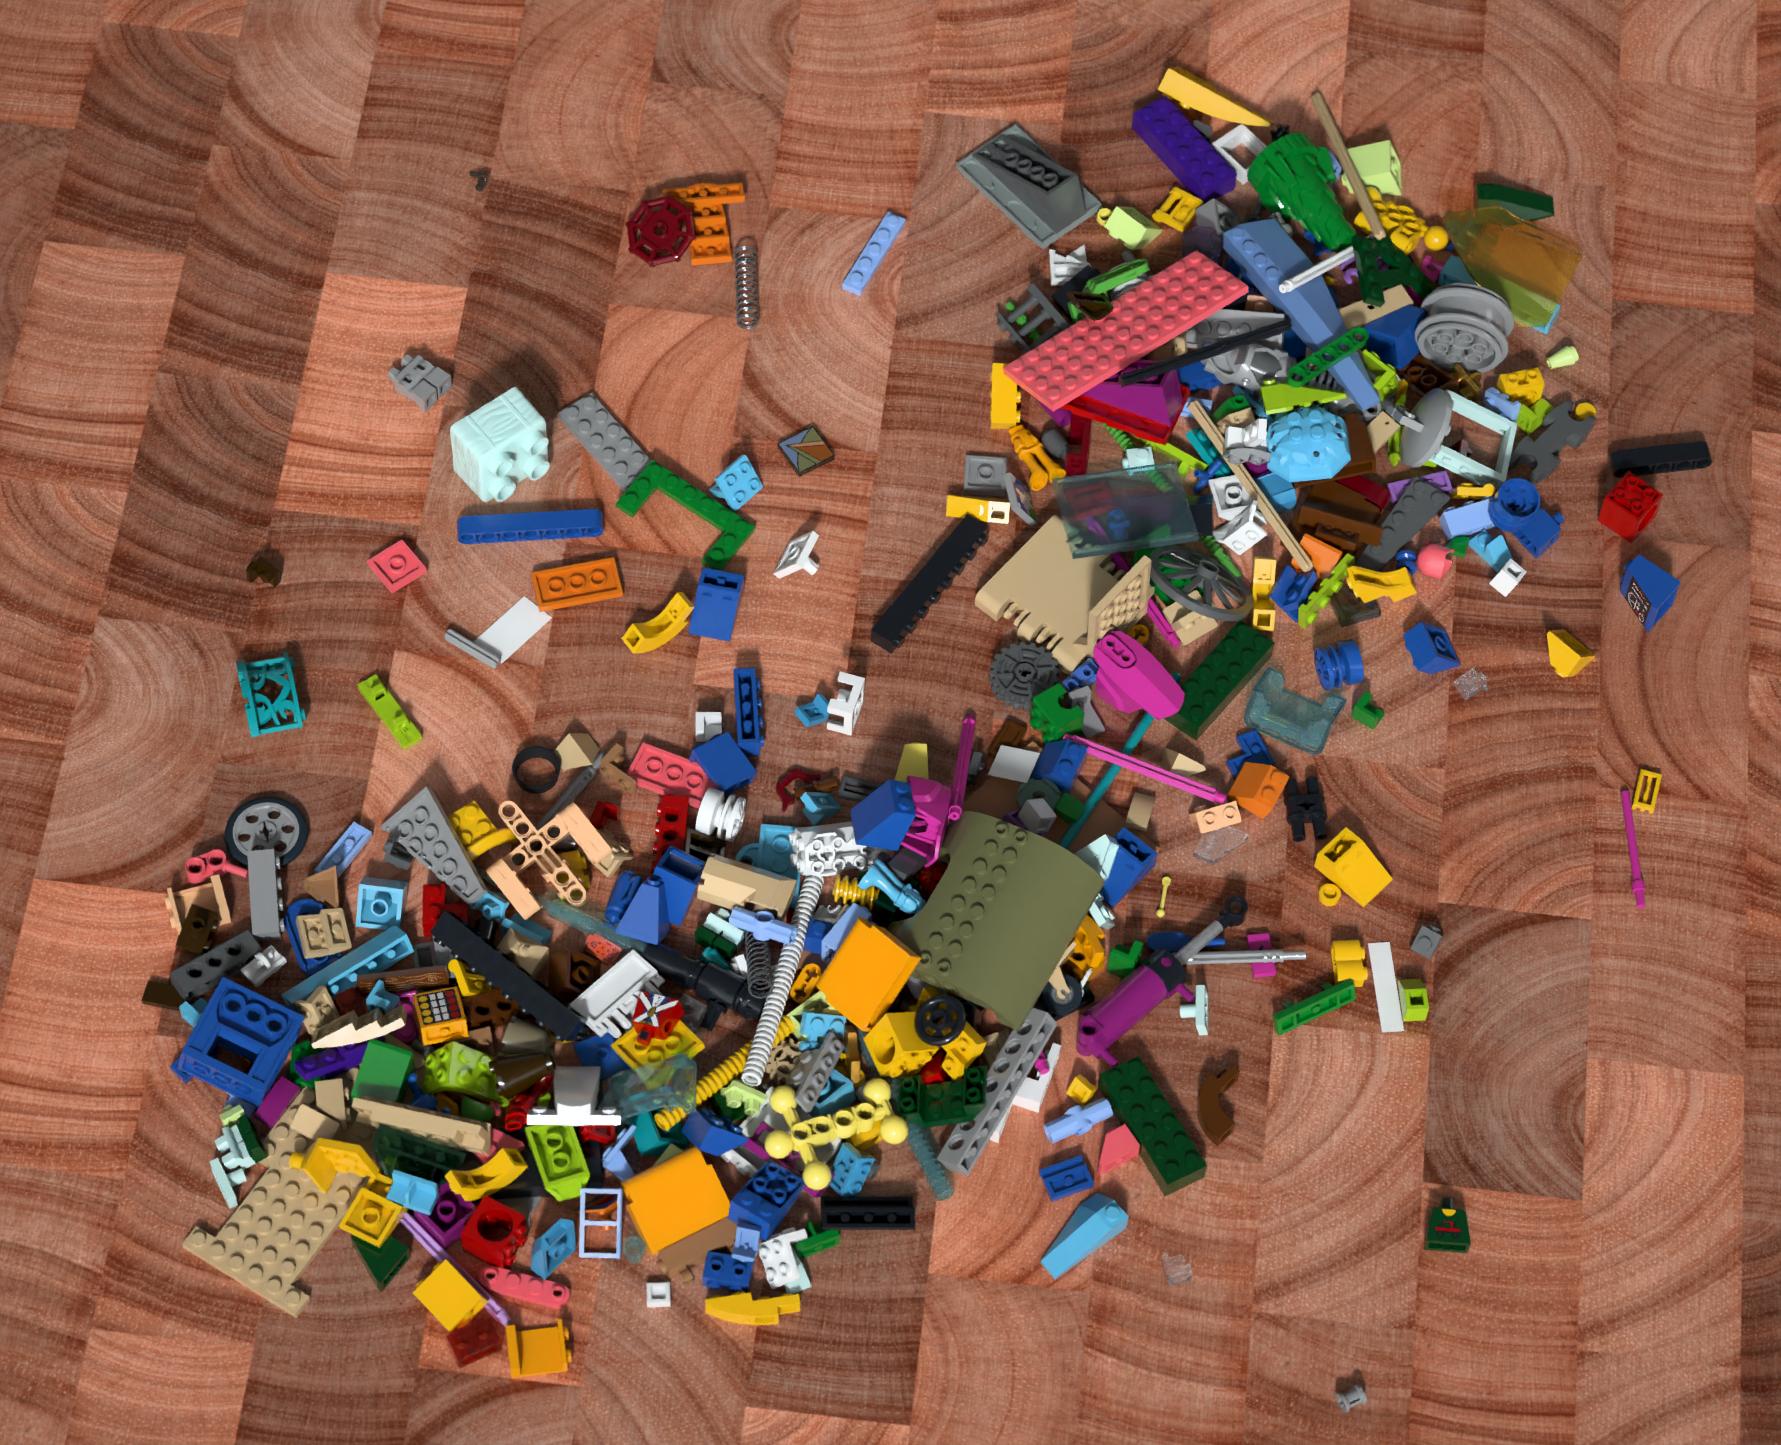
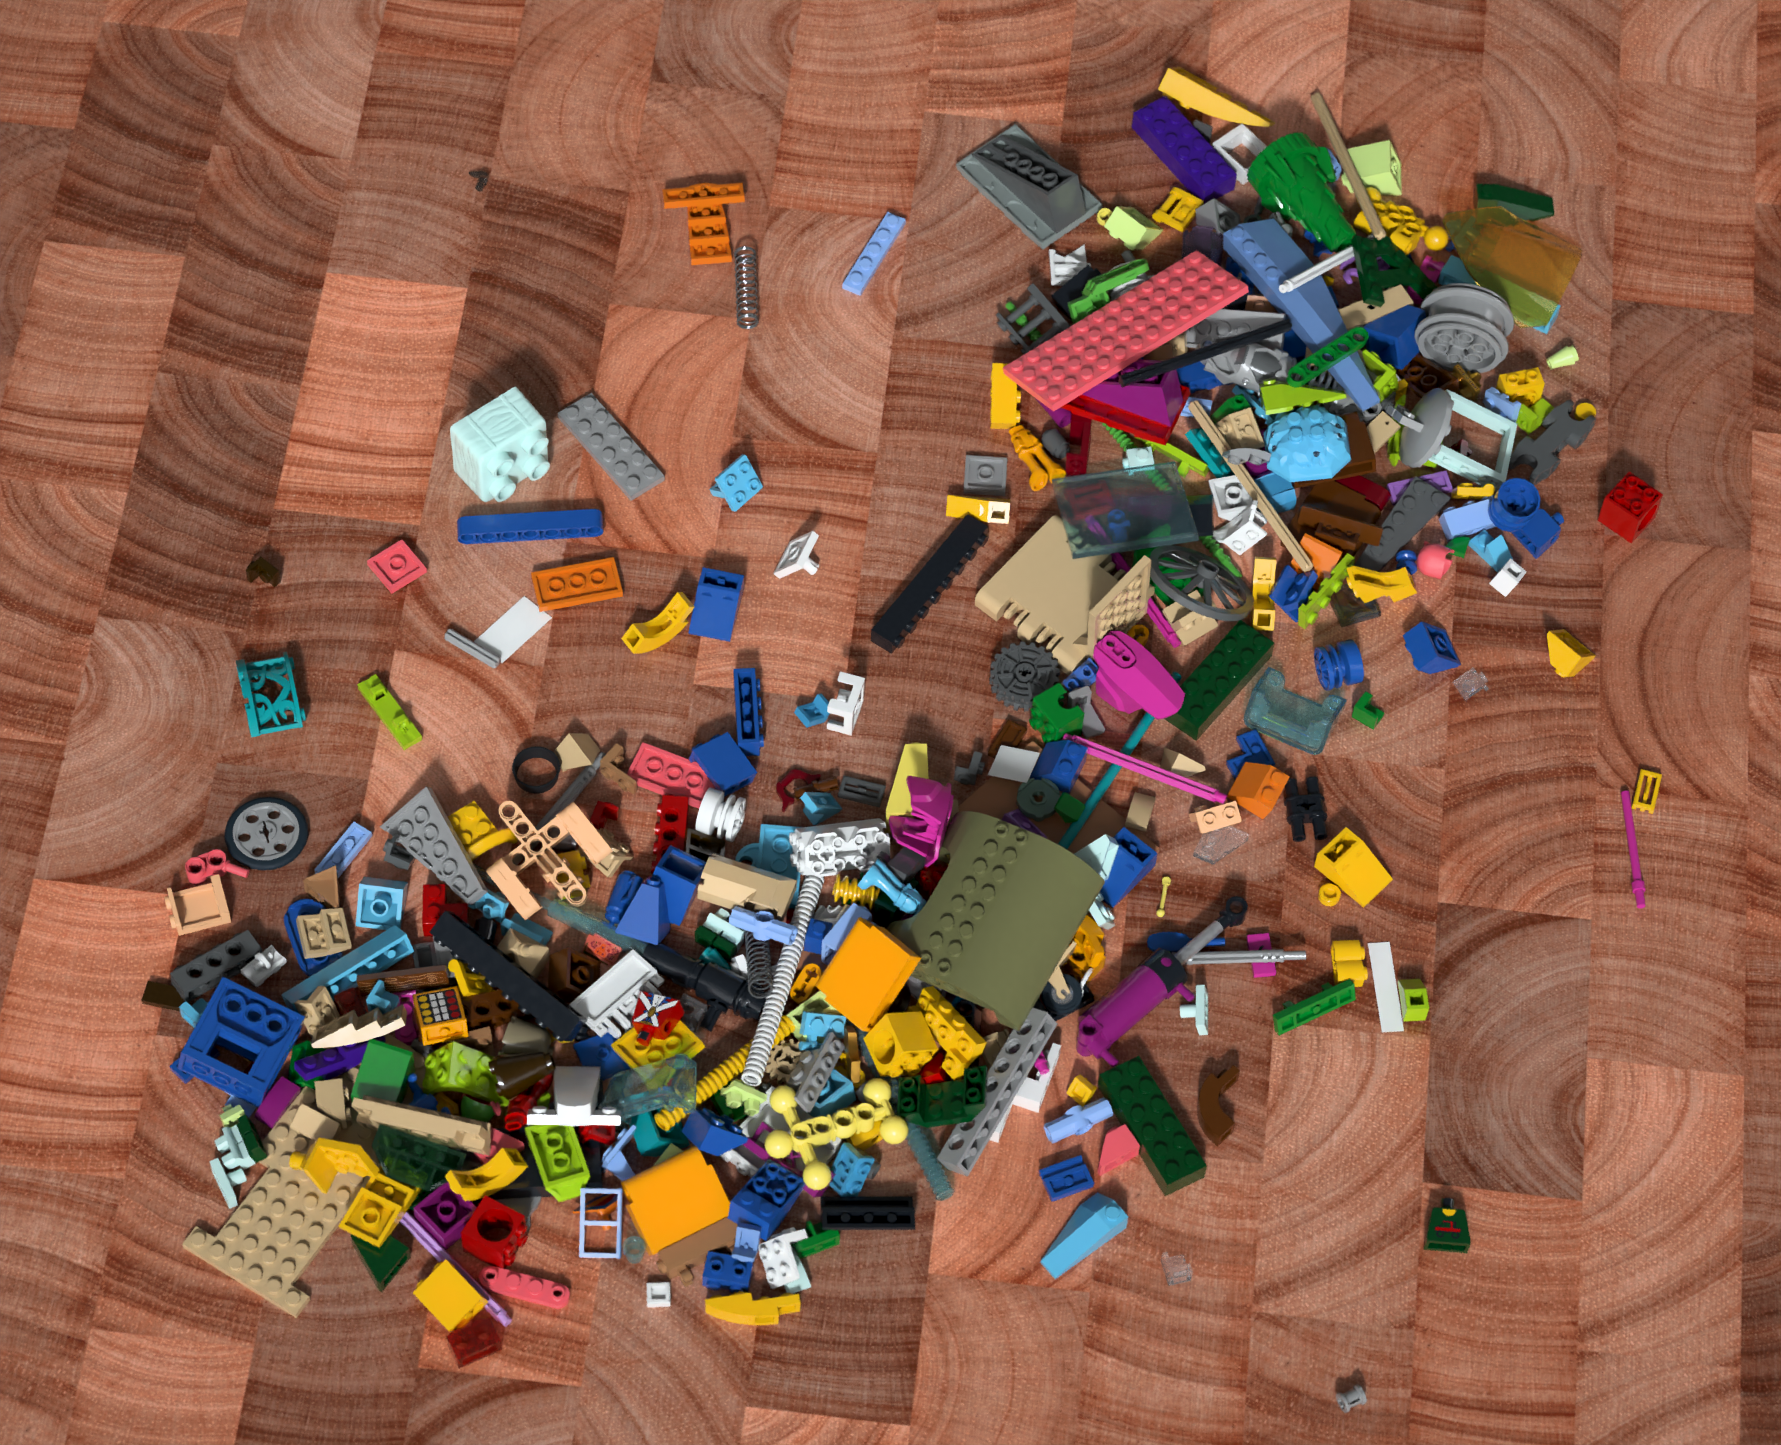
dark brown brick [176,904,220,956] -> none
light grey brick [247,849,285,942] -> none
medium azure panel [386,1170,439,1215] -> none
light grey hips [388,354,452,412] -> none
light orange panel [506,1319,572,1378] -> none
dark azure slope [530,1218,576,1279] -> none
green plate [616,460,755,571] -> none
dark red plate [625,194,697,268] -> none
white panel [696,712,722,742] -> none
tile [777,426,835,477] -> none
blue slope [850,779,916,851] -> none
black plate [914,994,966,1046] -> none
dark pink piece [949,714,976,820] -> none
light grey tile [1003,472,1037,526] -> none
white panel [1018,798,1057,833] -> none
dark brown slope [1066,291,1114,321] -> none
green panel [1107,940,1143,979] -> none
blue piece [1192,458,1223,494] -> none
white bracket [1225,418,1267,452] -> none
black wheel [1270,124,1290,142] -> none
dark grey bracket [1410,924,1444,959] -> none
black beam [1609,441,1712,478] -> none
blue slope [1620,554,1681,631] -> none

